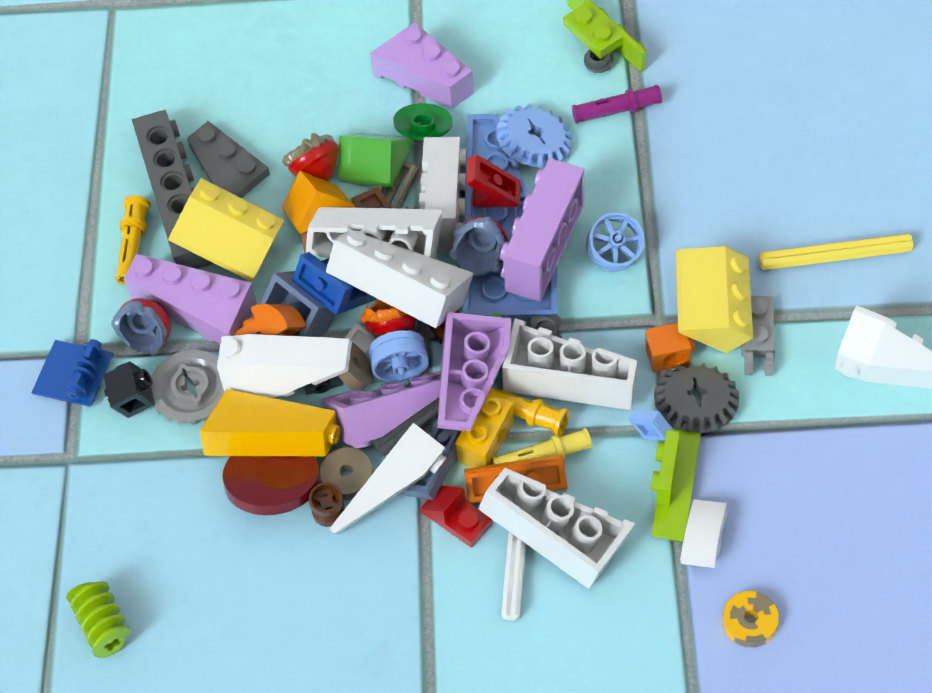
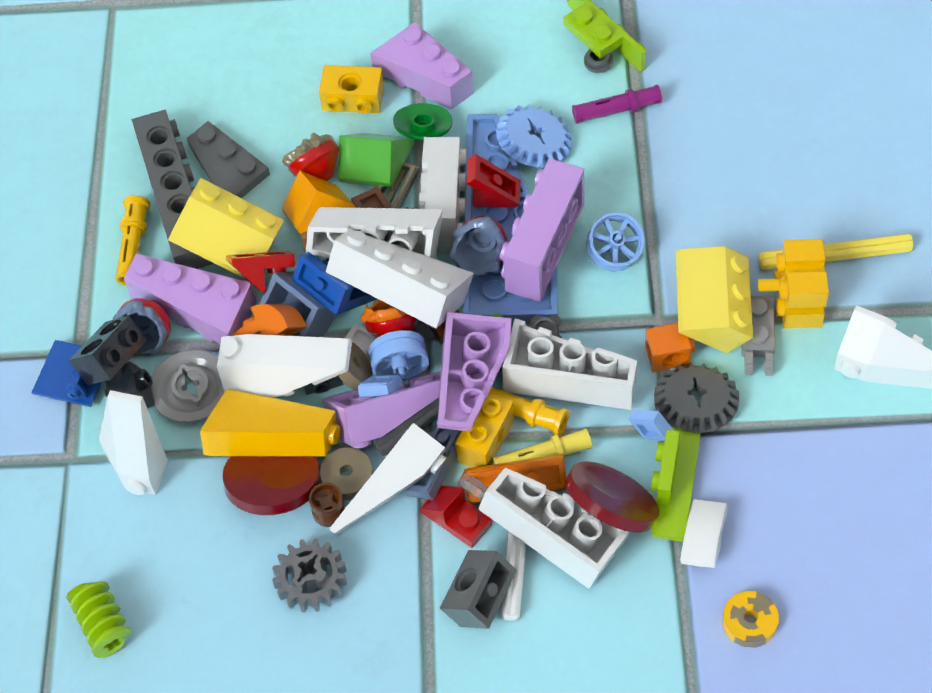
none -> black brick [69,315,147,385]
none -> white wedge [98,390,168,495]
none -> red slope [226,251,295,294]
none -> flat silver gear [272,538,347,613]
none -> yellow brick [319,65,384,114]
none -> light blue tile [358,375,402,397]
none -> dark grey brick [440,550,517,629]
none -> clear tile [457,472,489,501]
none -> dark red piece [565,461,660,533]
none -> yellow brick [757,239,829,329]

